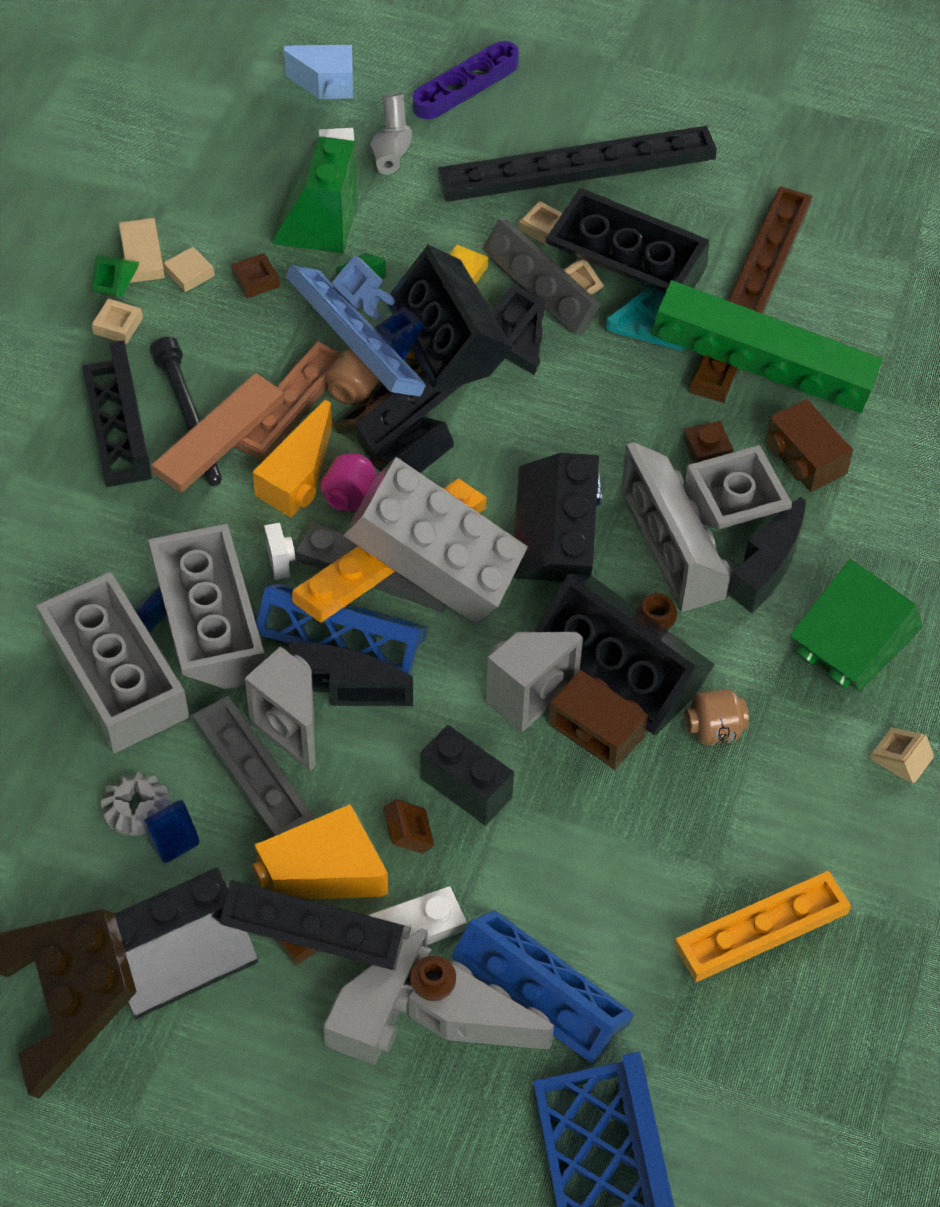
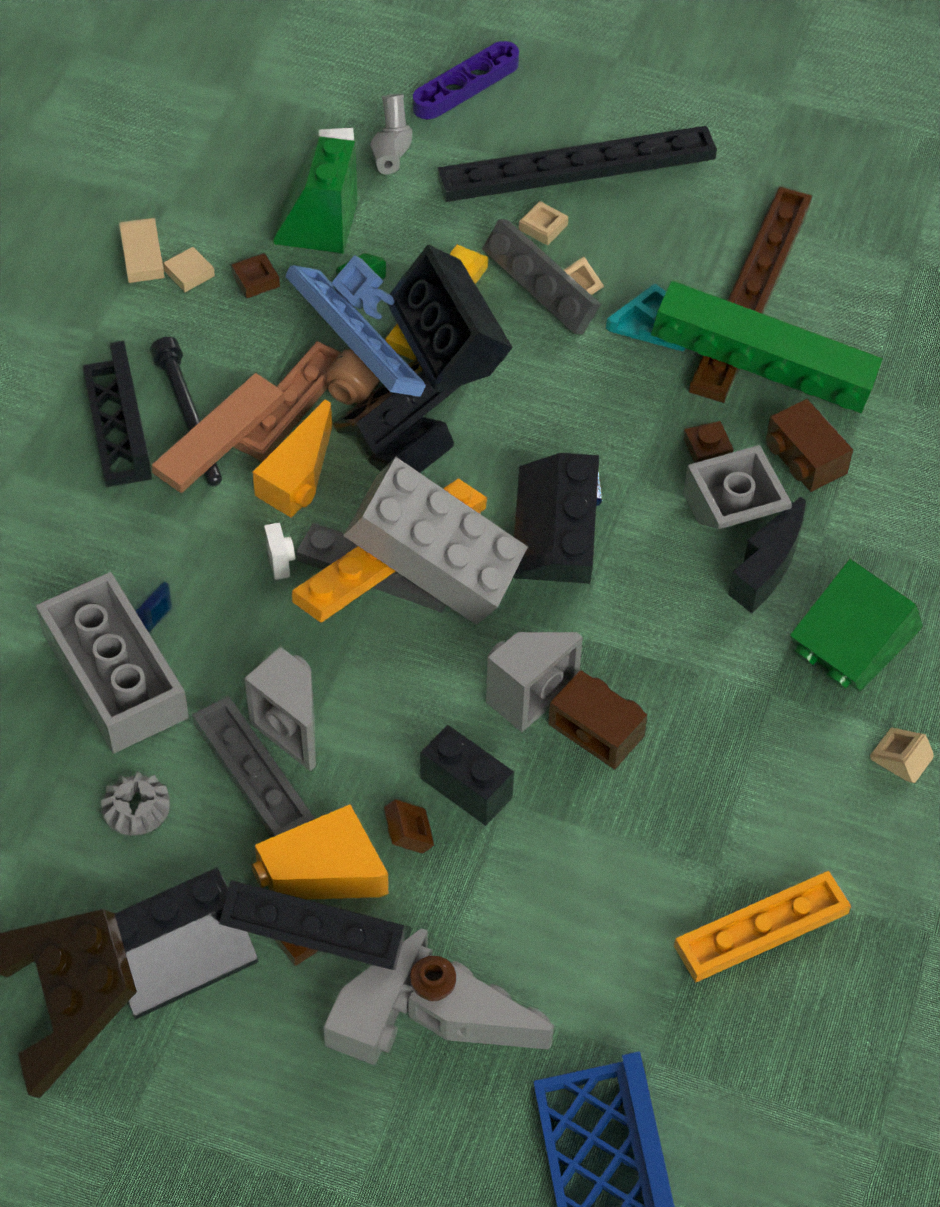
green slope [91,255,139,297] -> none
tan plate [92,299,143,344] -> none
clear blue slope [144,799,200,863] -> none
light grey slope [148,523,265,689] -> none
blue fence [256,584,428,675] -> none
light blue slope [284,45,353,99] -> none
black slope [288,642,413,706] -> none
dark pink head [320,453,377,511] -> none
white plate [368,886,467,944] -> none
clear blue slope [375,307,424,360] -> none
blue fence [451,910,635,1064] -> none
black wing [492,284,545,375] -> none
black slope [534,573,715,735] -> none
black slope [546,187,709,293] -> none
light grey slope [621,442,732,612] -> none
reddish brown plate [637,593,677,630] -> none
medium nougat head [684,689,749,746] -> none

